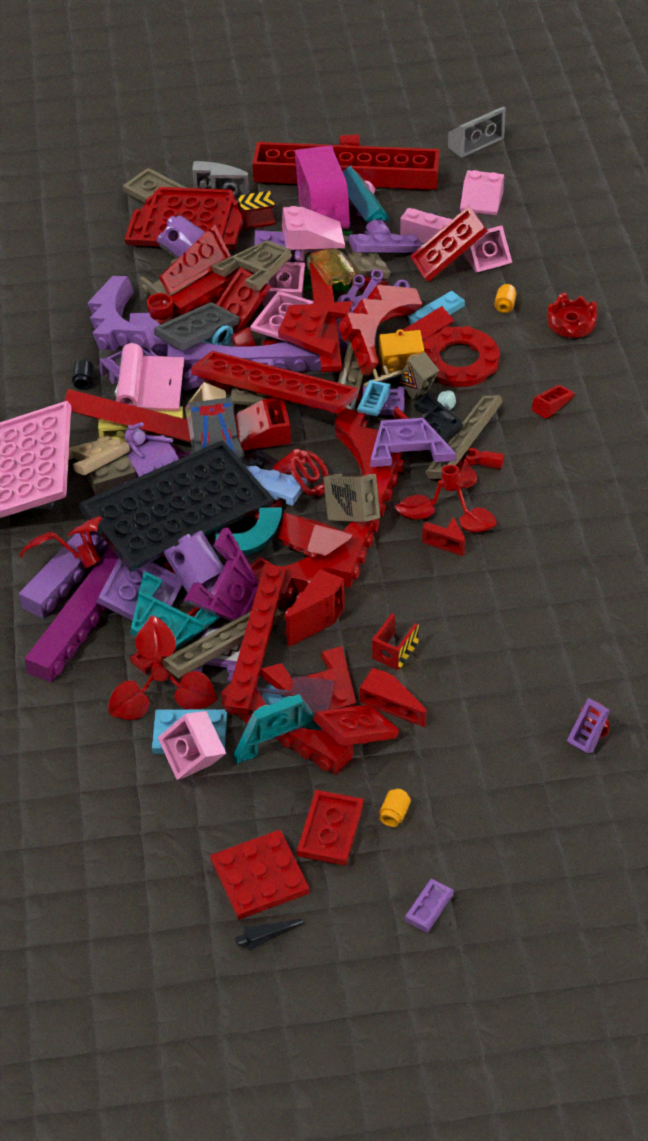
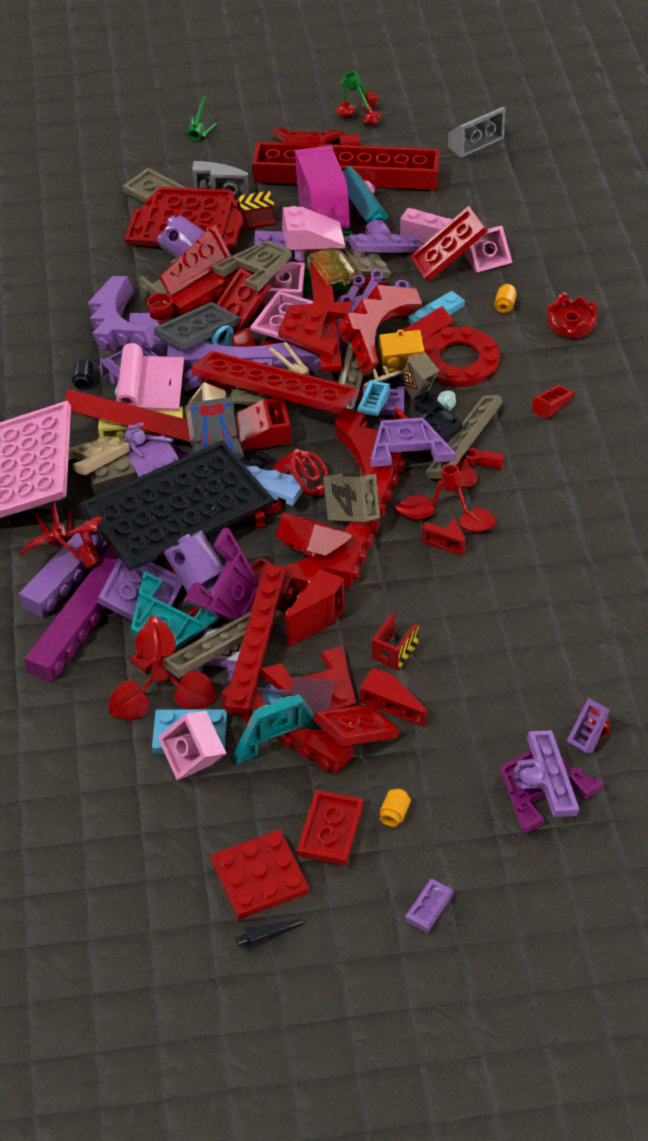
teal arch [215,508,282,556] -> none
bright pink slope [460,170,504,215] -> none
none -> red plant [34,501,73,547]
none -> green plant [186,96,217,141]
none -> tan plant [269,342,309,375]
none -> red wing [273,128,344,144]
none -> plant [335,71,382,126]
none -> magenta wing [500,750,604,834]
none -> medium lavender plate [514,730,579,817]

